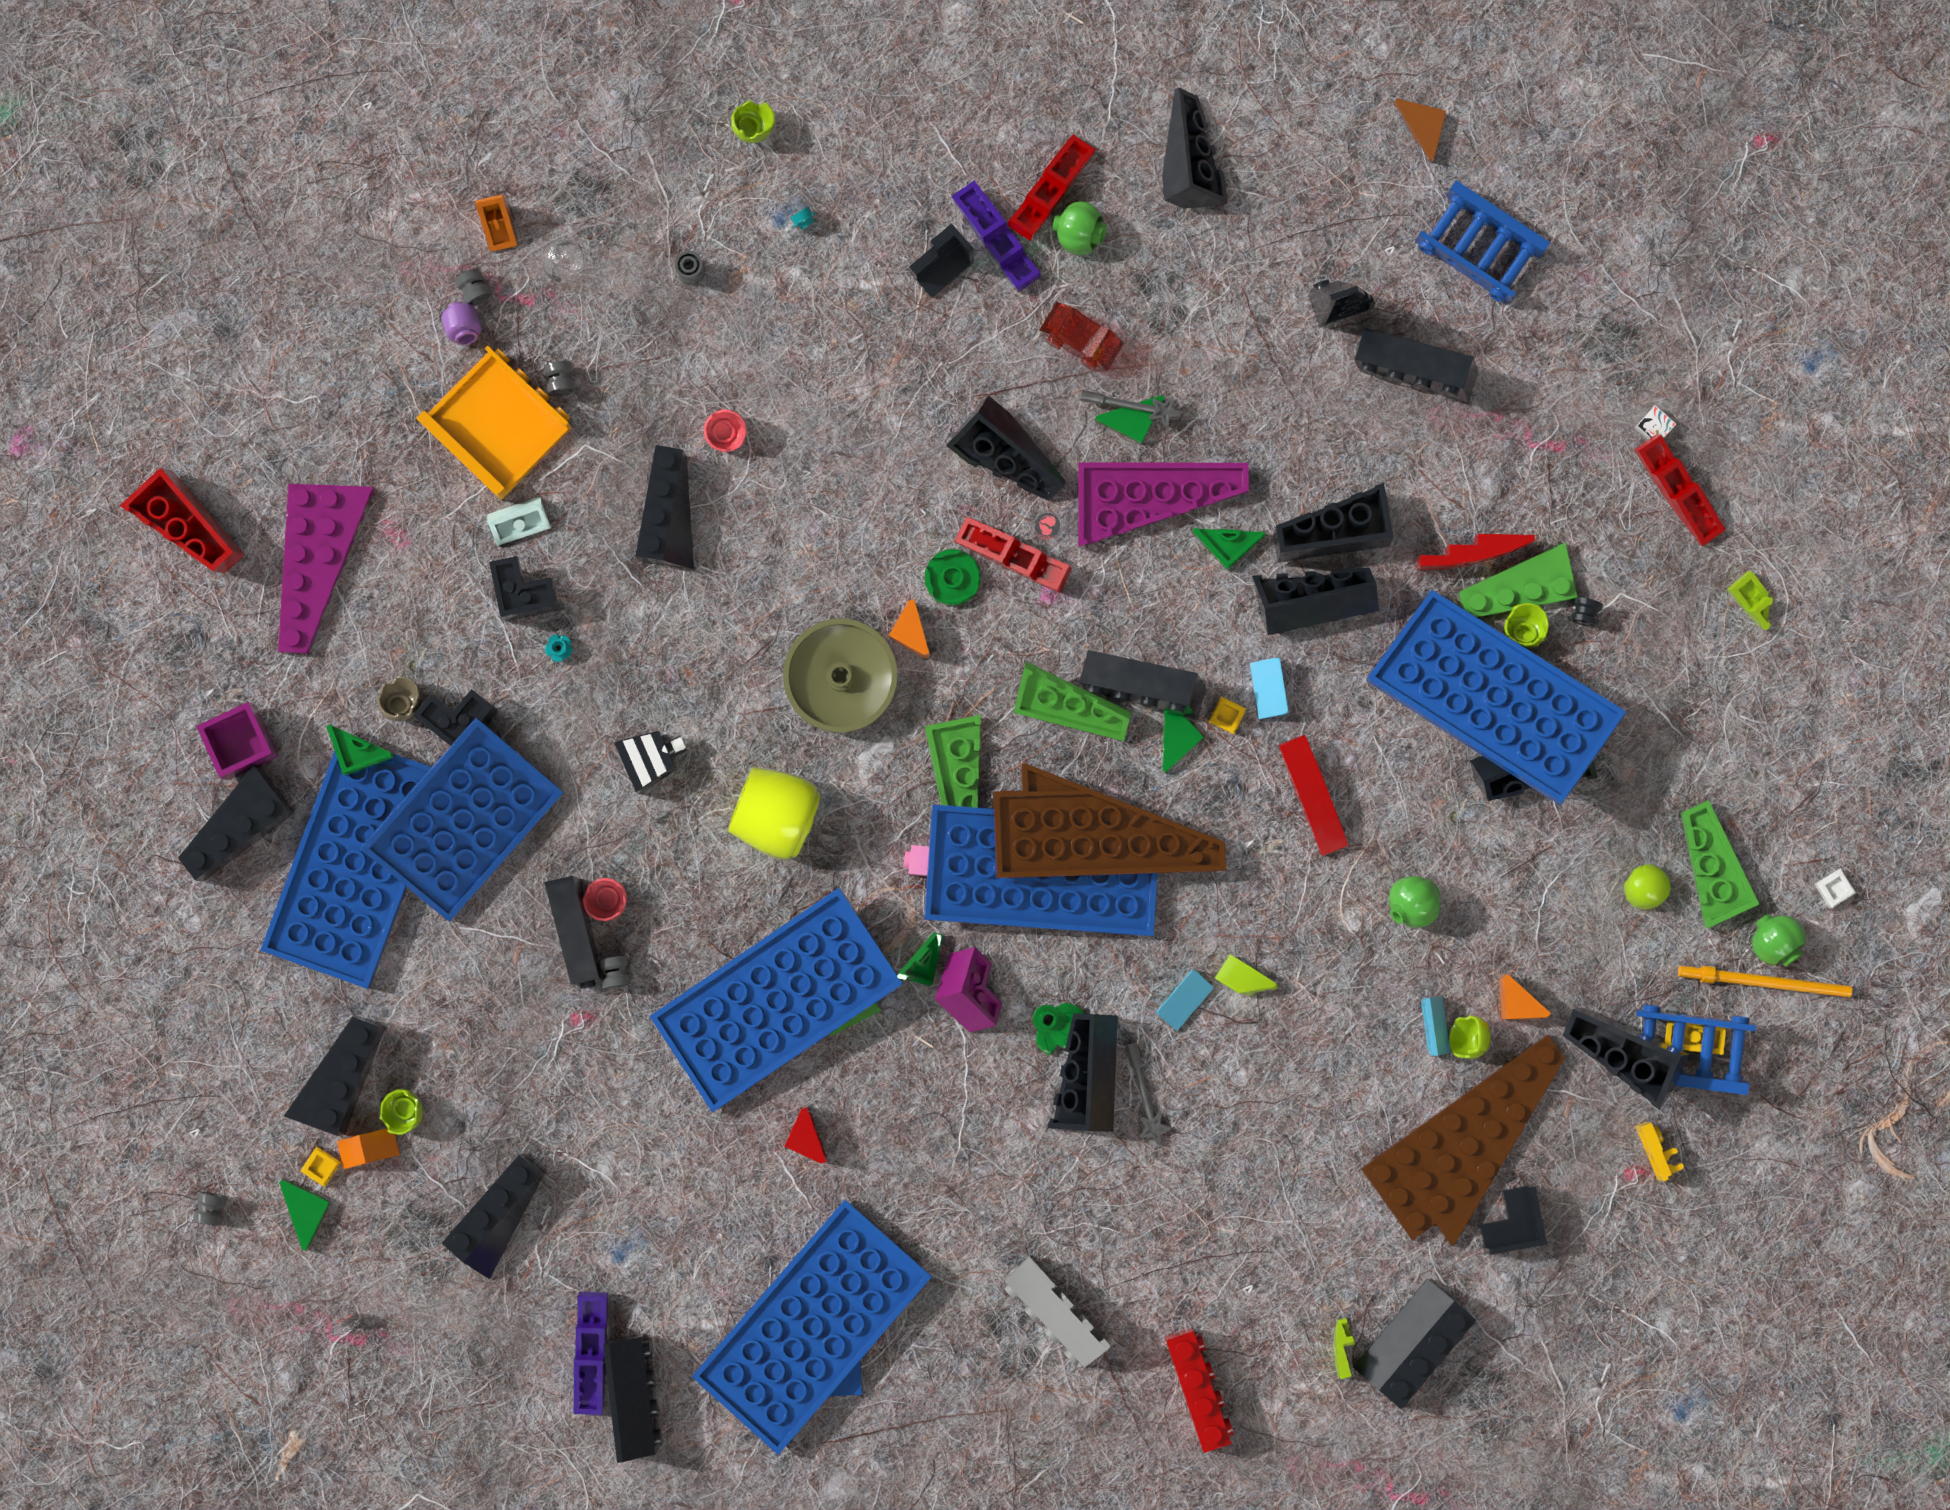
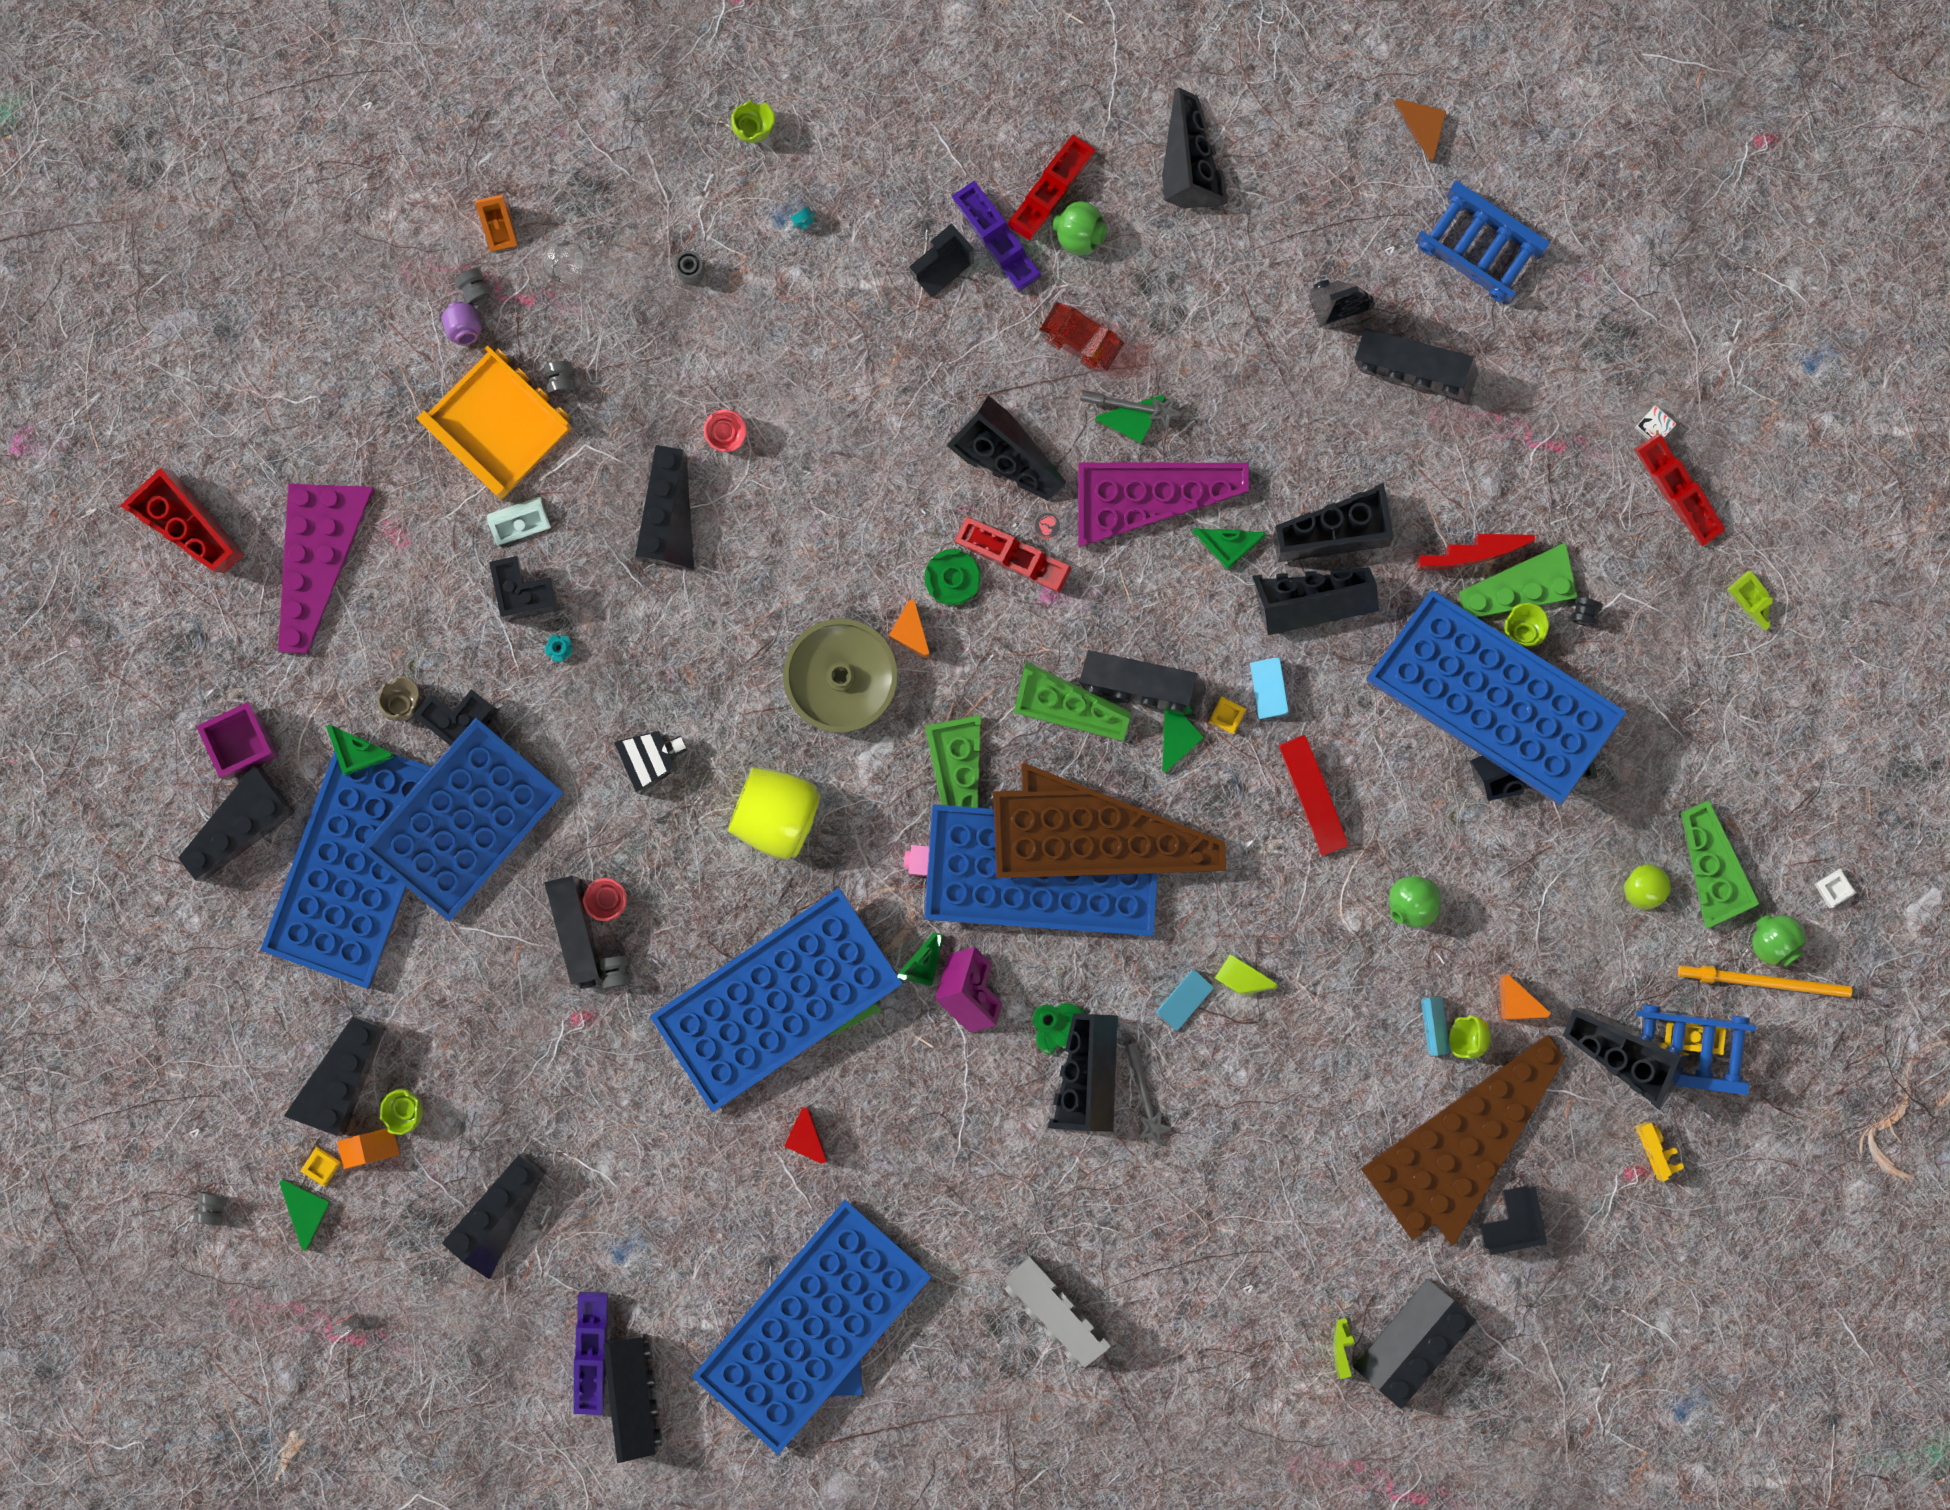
red brick [1164,1328,1234,1453] -> none

